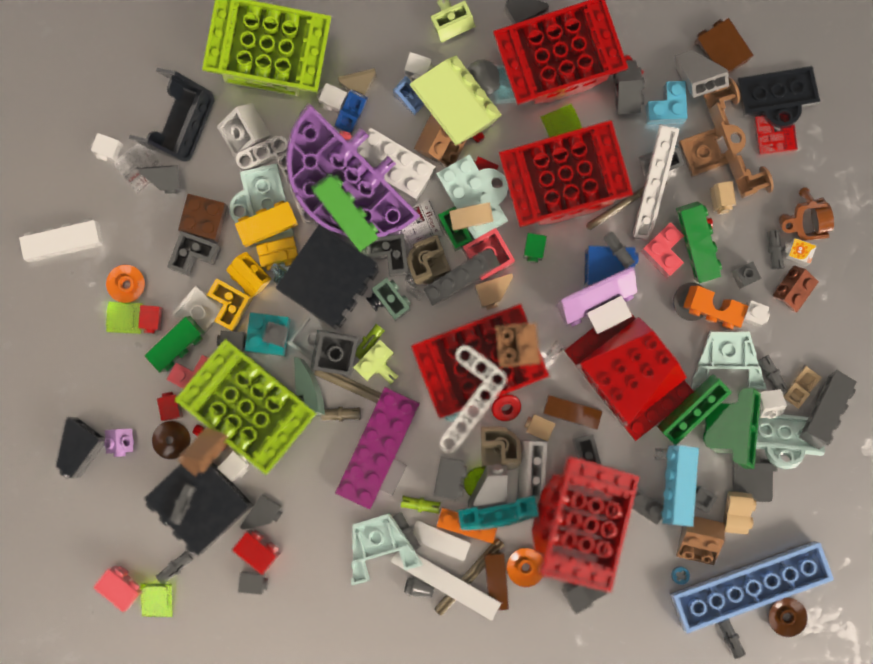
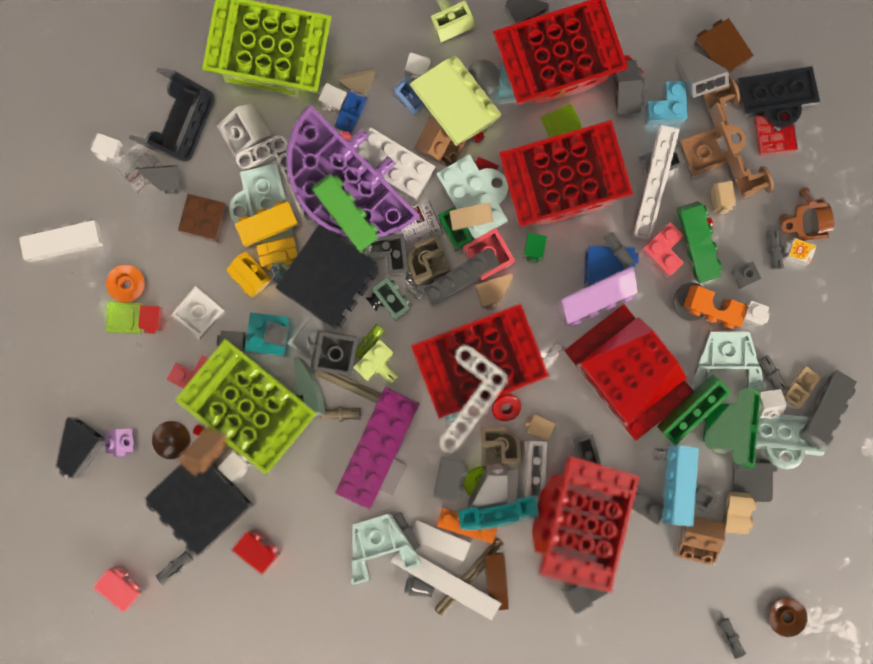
clear neon green piece [140,583,173,617] -> none
green brick [144,316,206,373] -> none
red brick [157,392,183,421] -> none
dark grey brick [167,231,220,276] -> none
dark grey pin [169,483,196,525] -> none
yellow brick [207,278,252,331] -> none
dark grey brick [238,571,268,595] -> none
dark grey slope [240,494,283,530] -> none
lime pin [401,495,441,514] -> none
medium nougat slope [496,323,540,367] -> none
orange dish [507,548,544,587] -> none
reddish brown slope [543,395,603,430] -> none
dark tan piece [586,181,667,230] -> none
white brick [587,295,632,334] -> none
light blue brick [670,541,834,633] -> none
dark azure bush [671,567,690,585] -> none
copper bracket [773,266,819,312] -> none

